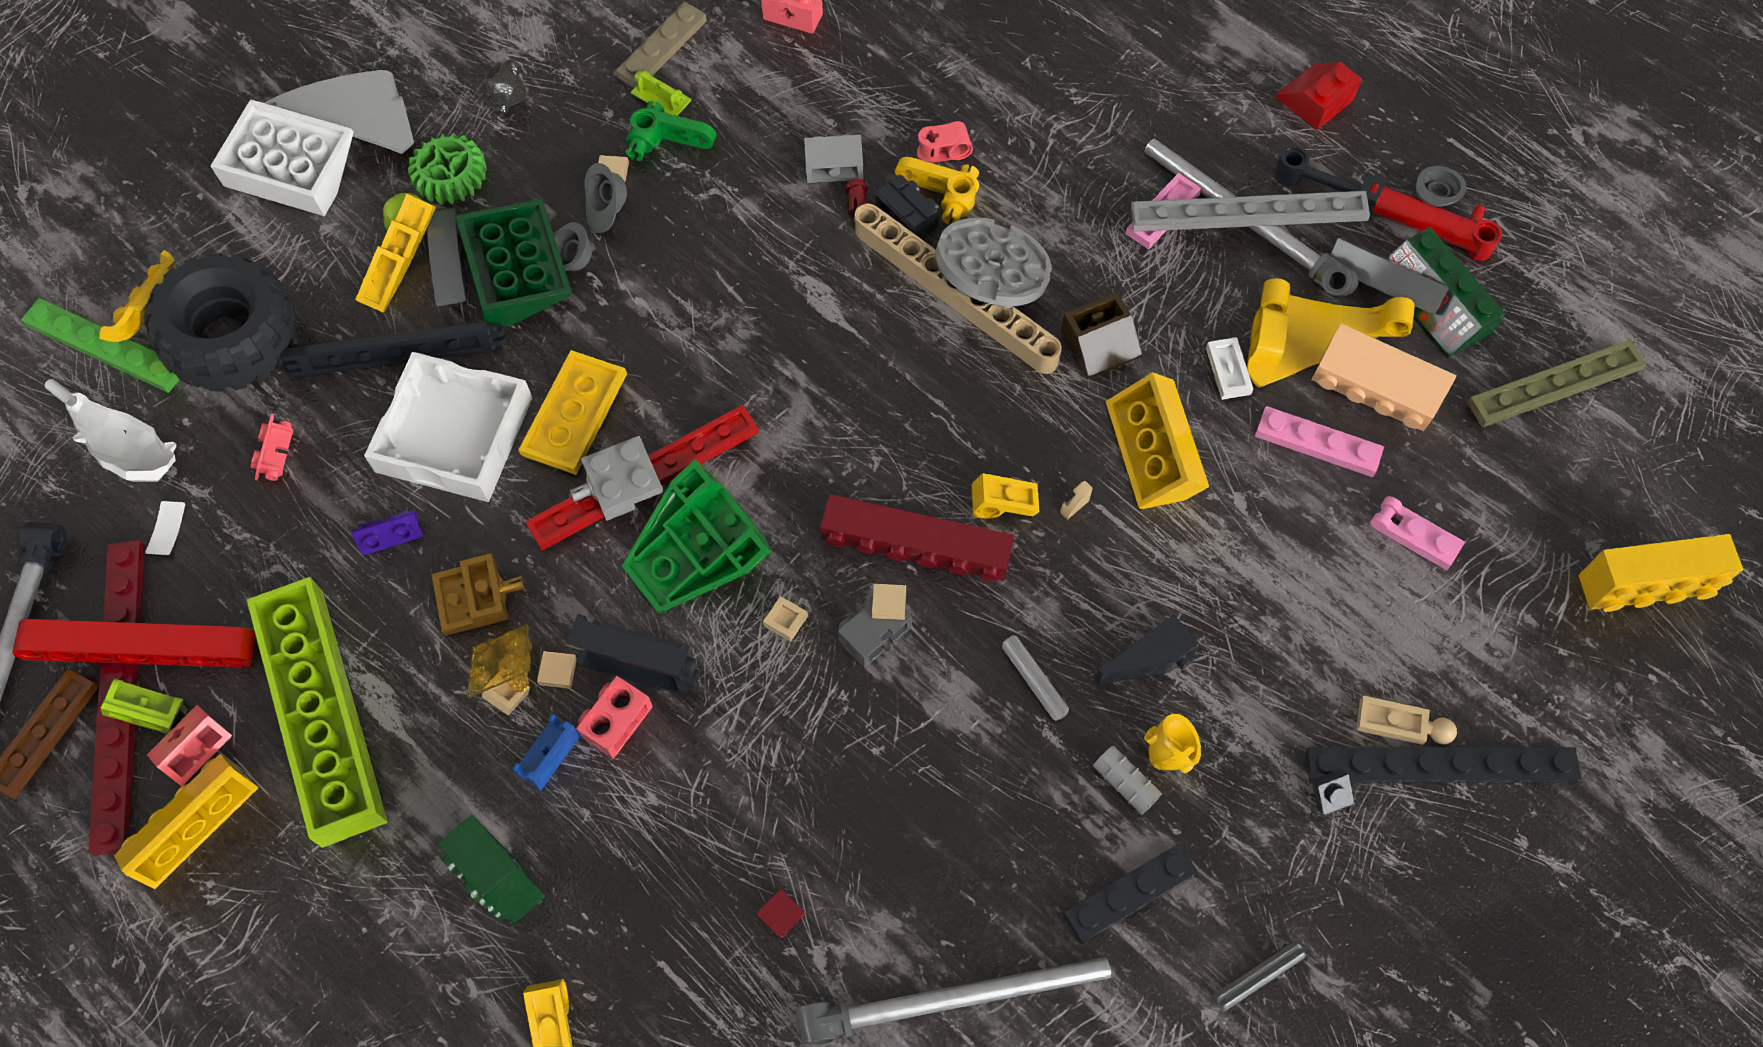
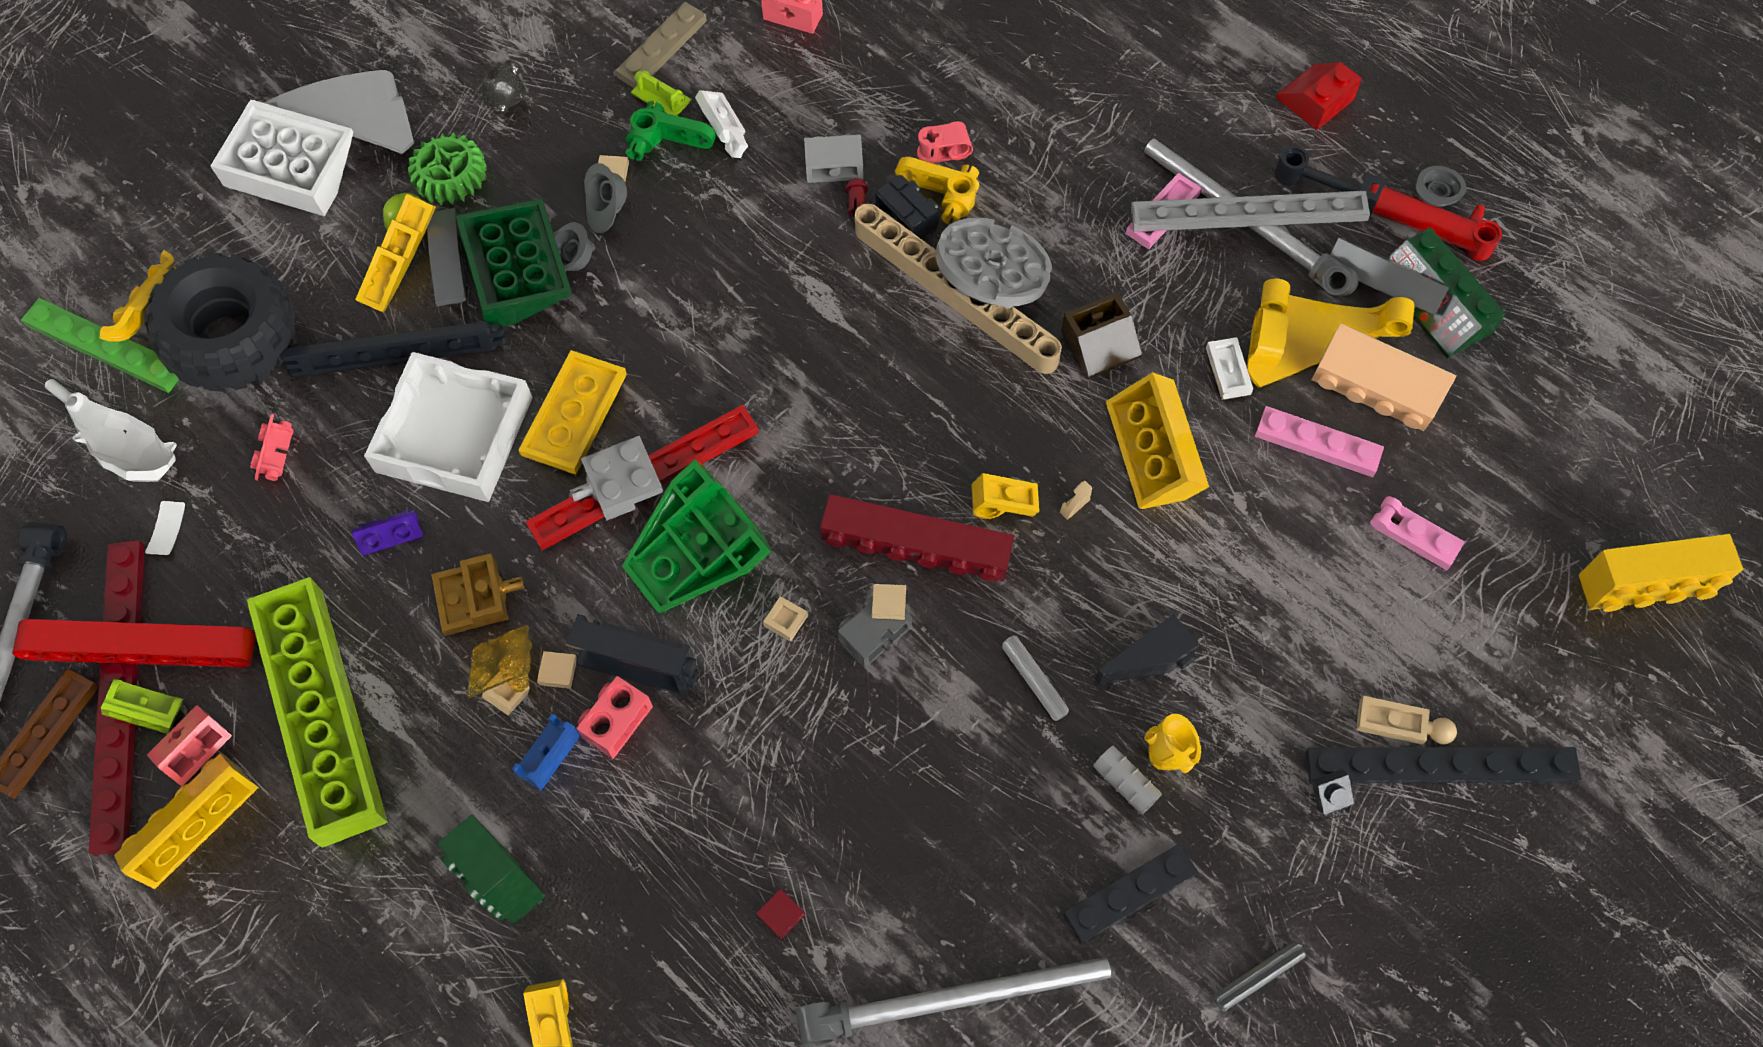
olive plate [1467,340,1646,428] -> none
none -> white hinge [695,90,748,158]

